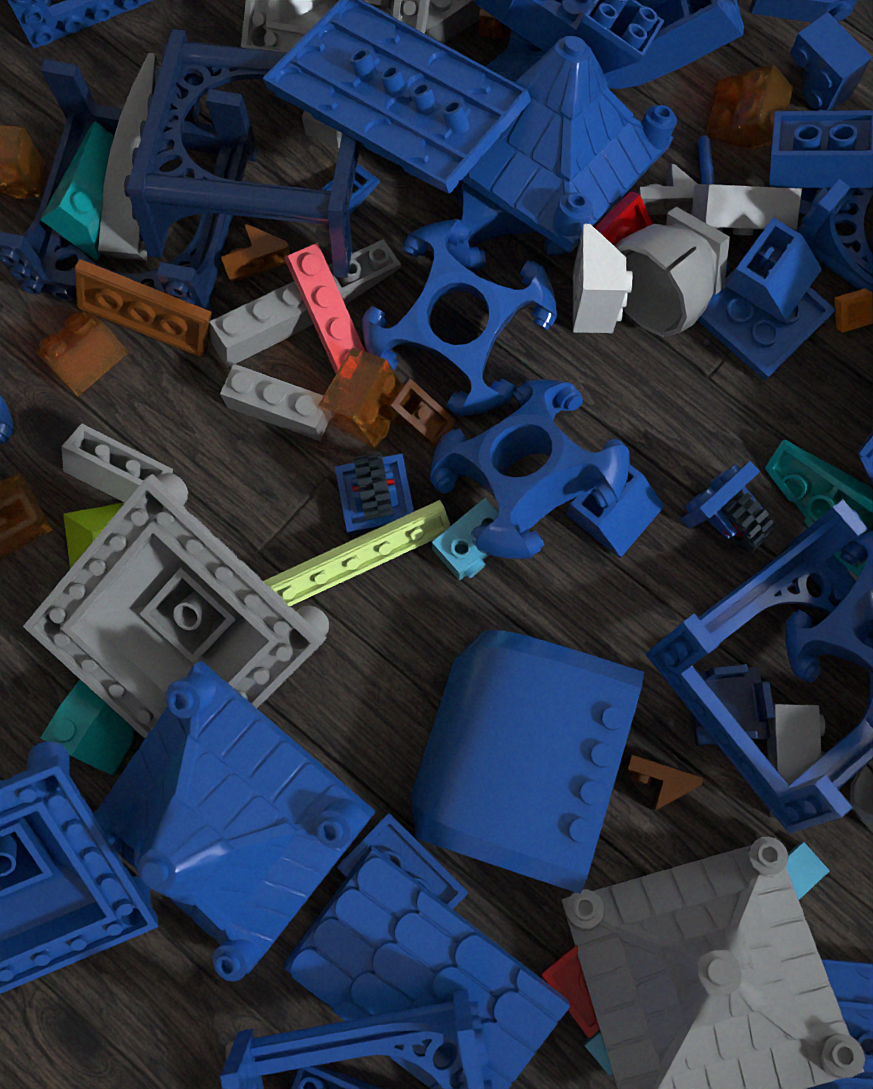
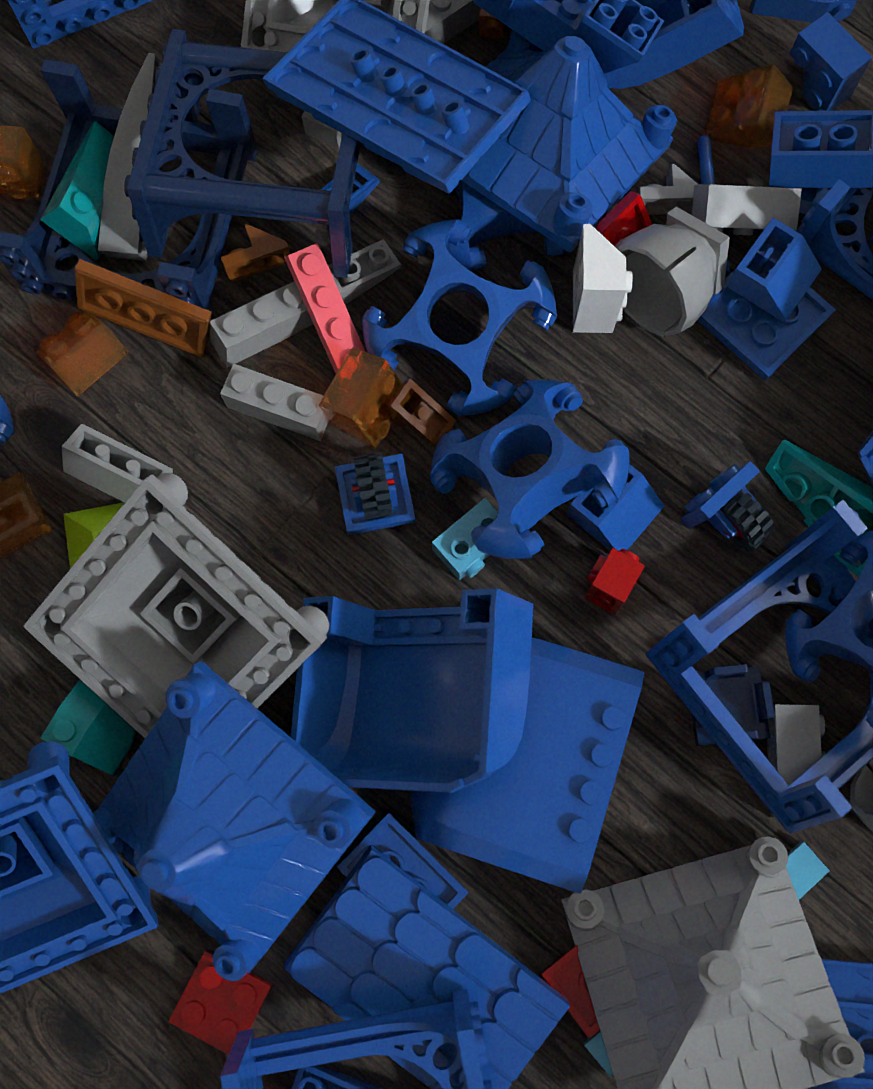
yellowish green tile [263,500,451,607] -> none
reddish brown slope [623,755,703,810] -> none
orange plate [834,288,873,333] -> none
none -> red plate [168,949,273,1055]
none -> blue slope [291,588,533,792]
none -> red brick [584,548,645,616]

